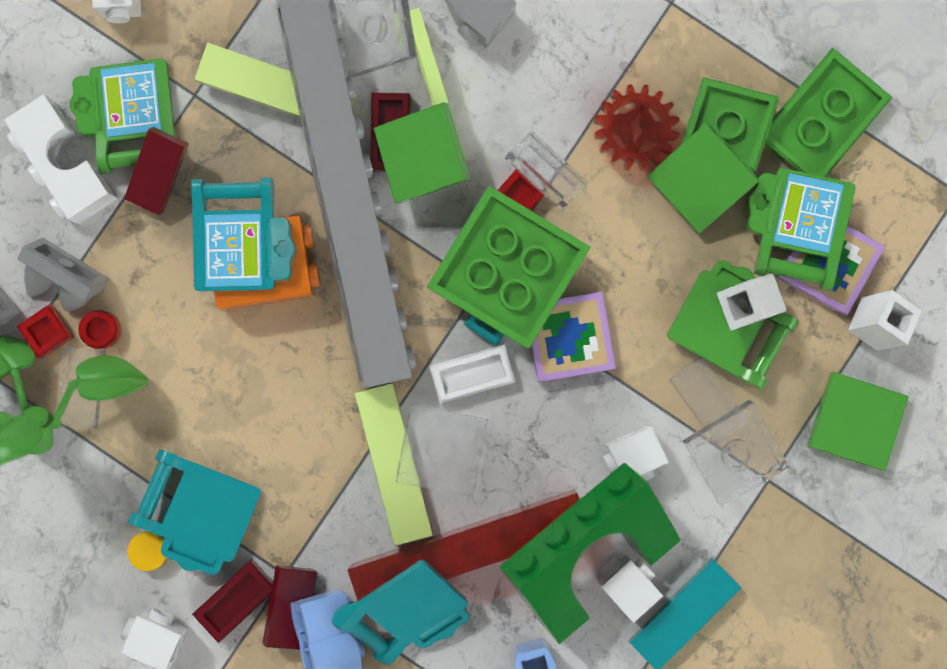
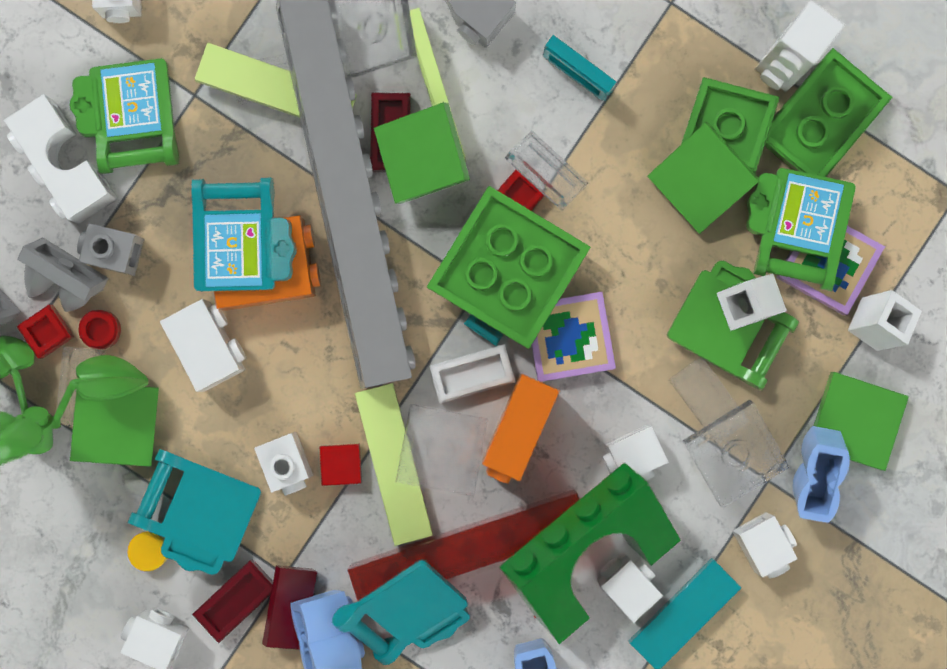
dark red tile [124,127,189,216] -> none
clear red gear [594,84,680,171] -> none
none -> bright green tile [70,387,159,466]
none -> light grey brick [77,223,144,276]
none -> white brick [160,299,246,392]
none -> white brick [254,432,313,496]
none -> red tile [319,444,362,486]
none -> orange brick [482,374,560,484]
none -> teal tile [543,35,617,101]
none -> white brick [732,512,798,578]
none -> white arch [755,0,844,92]
none -> light blue brick [792,426,850,523]

